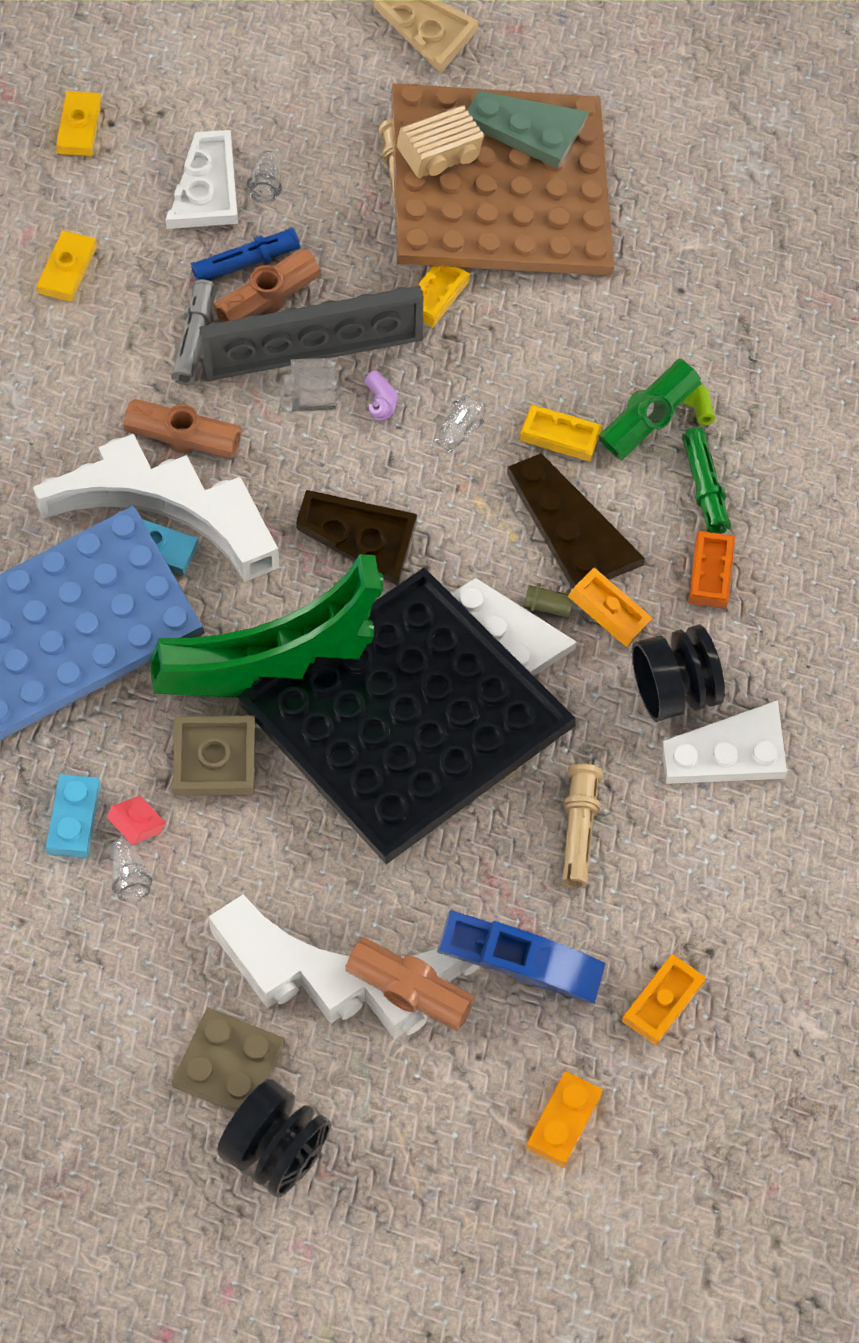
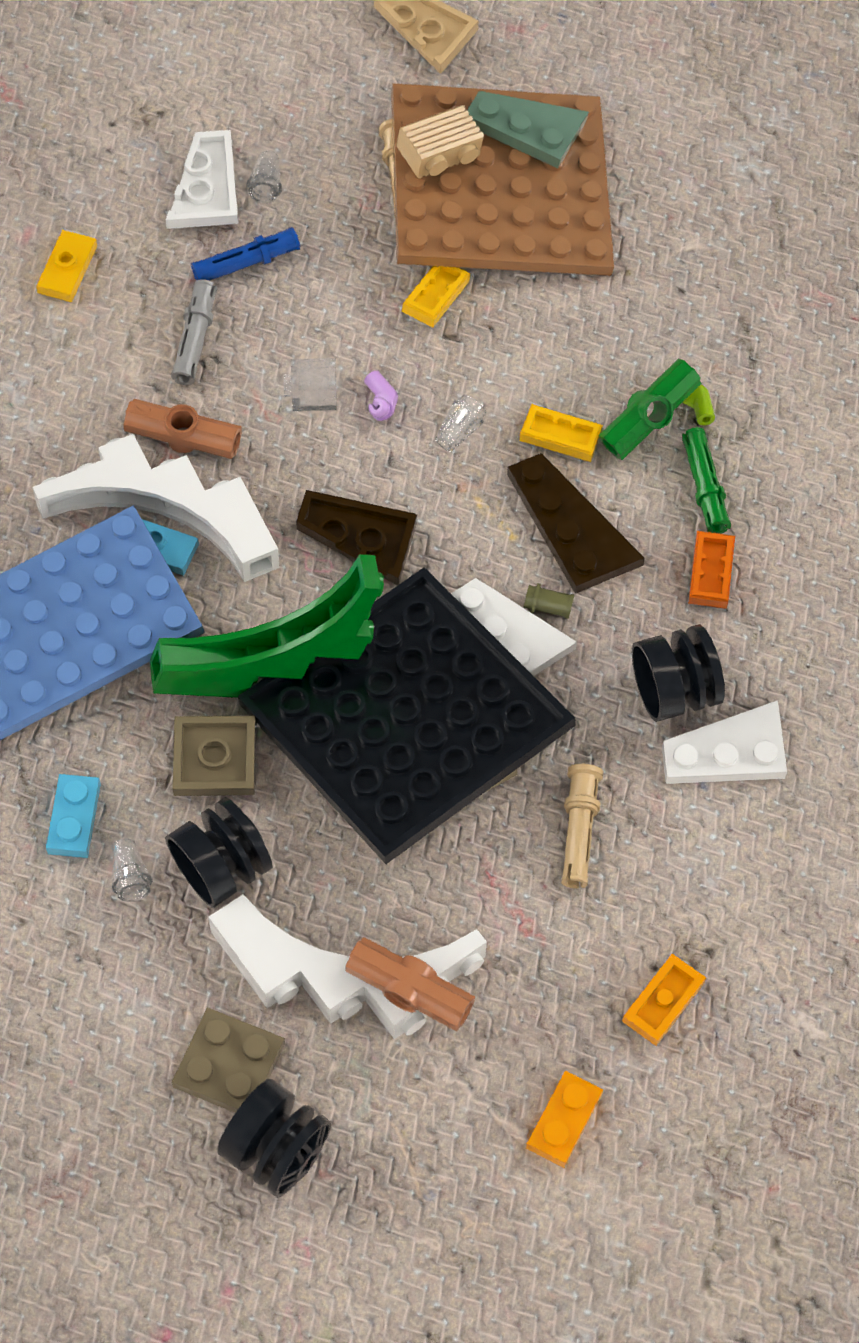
yellow plate [56,91,102,156] -> none
coral plate [106,795,166,845] -> none
dark grey plate [199,285,424,382] -> none
nougat piece [214,249,321,322] -> none
blue slope [437,910,606,1004] -> none
light orange plate [568,568,653,647] -> none
none -> black wheel [165,797,273,908]

